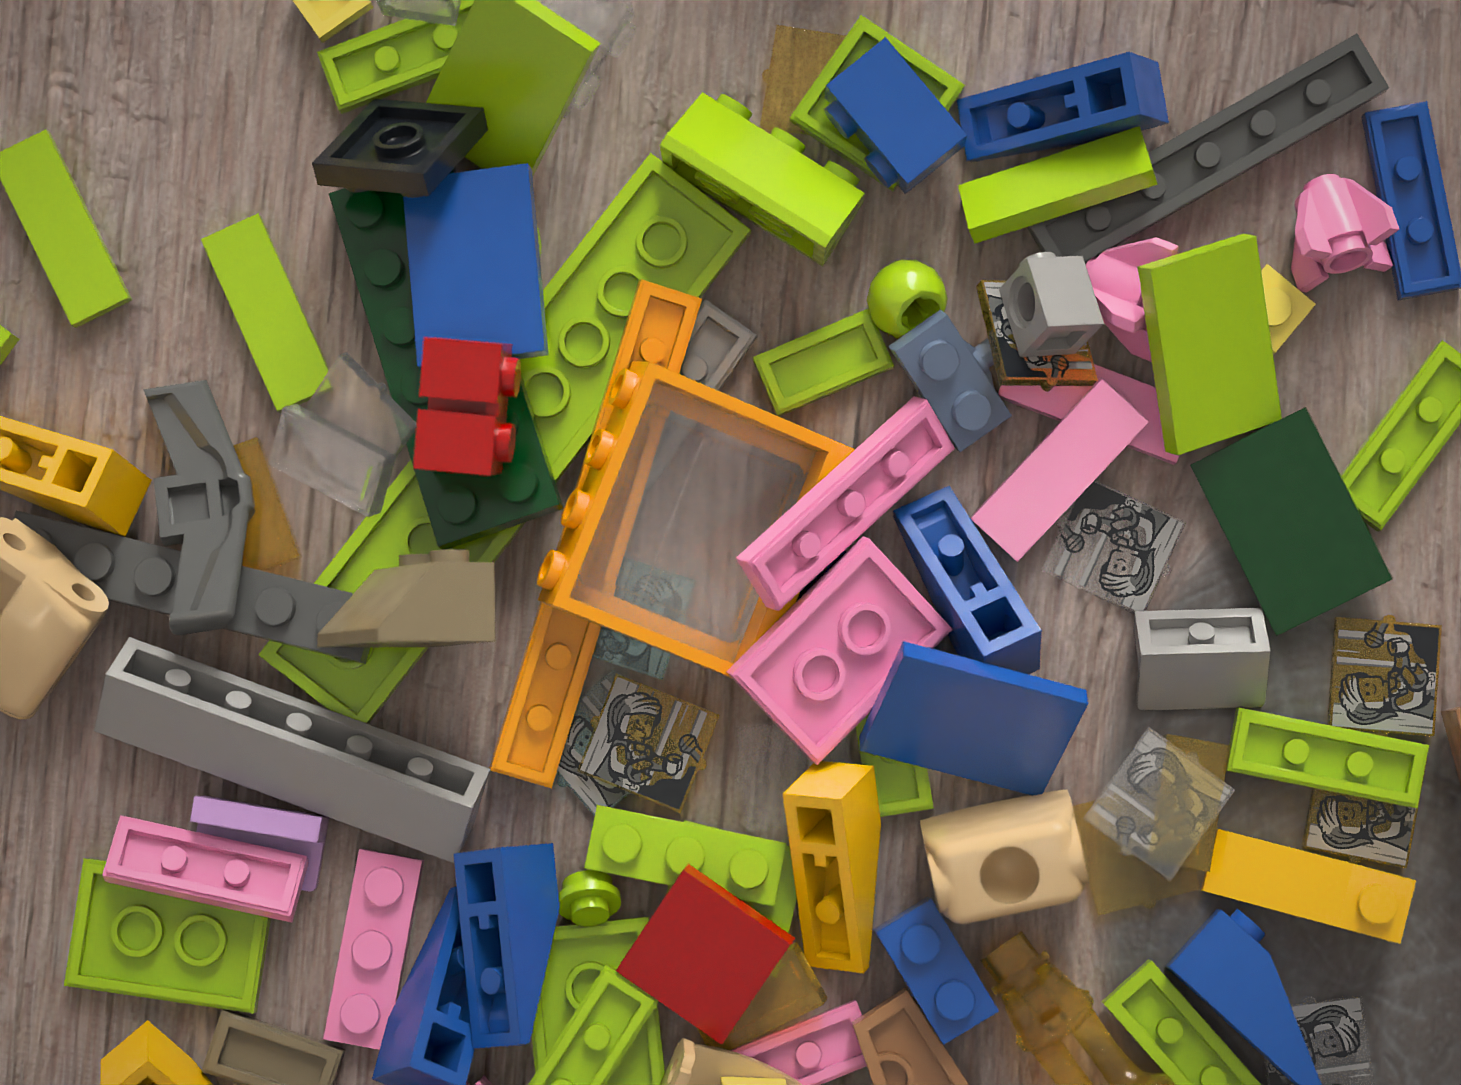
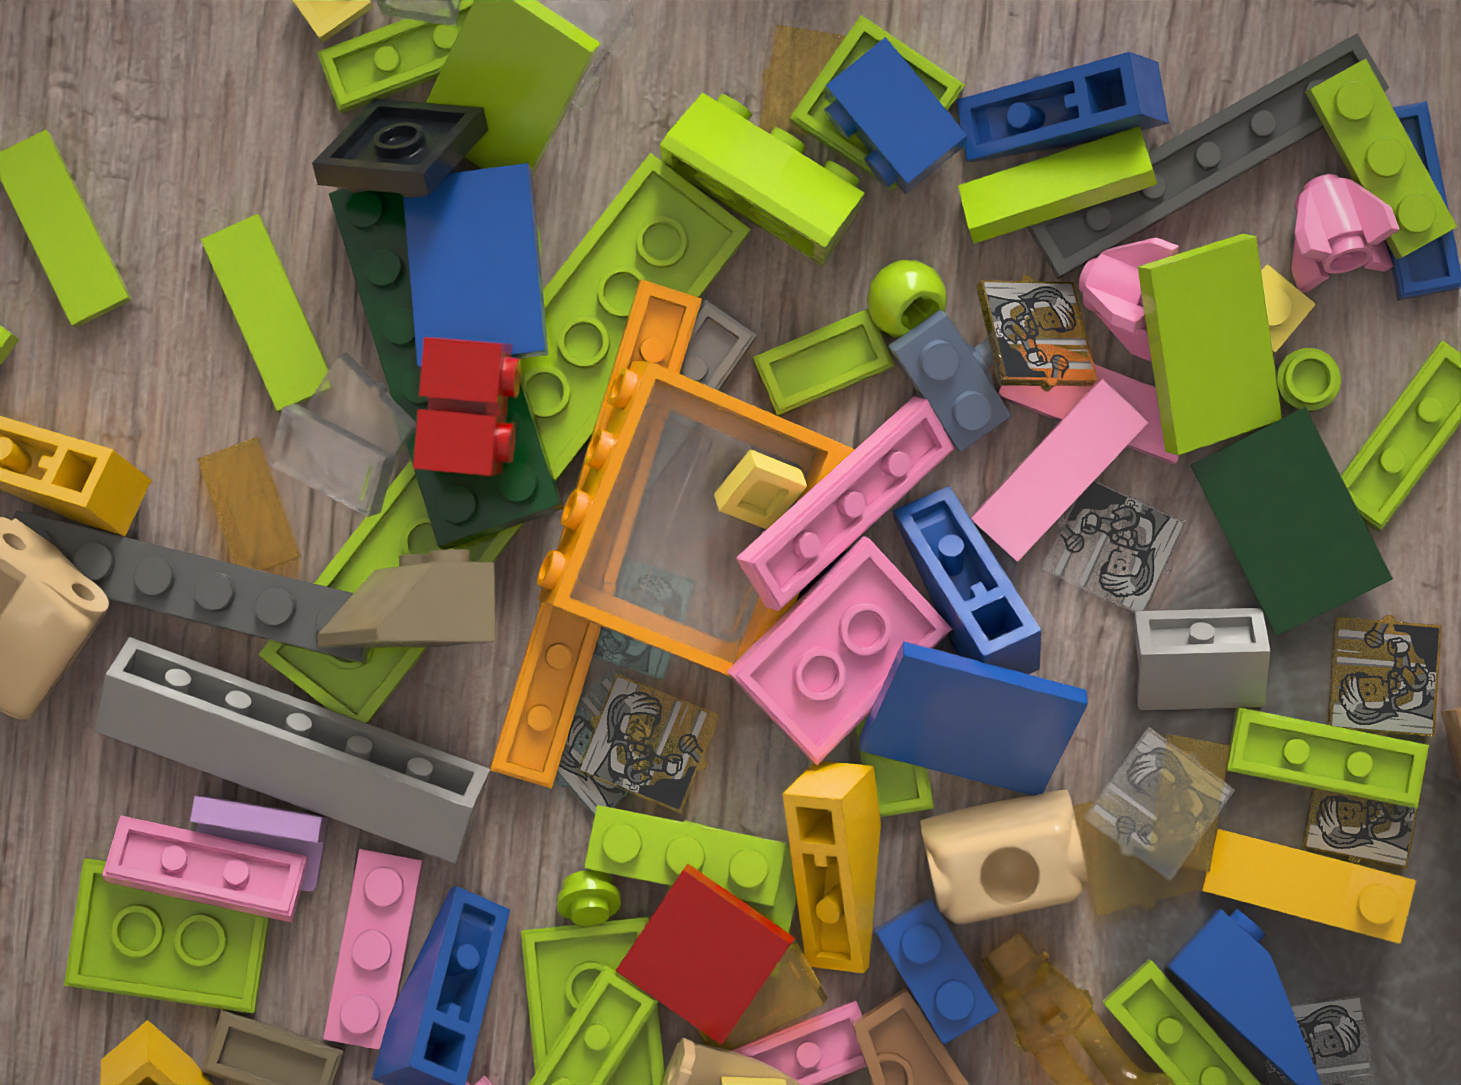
dark grey plate [143,380,255,635] -> none
blue slope [453,843,560,1049] -> none
light grey brick [999,252,1104,357] -> none
none -> light yellow plate [714,450,807,529]
none -> lime plate [1276,348,1341,412]
none -> lime plate [1305,59,1457,260]

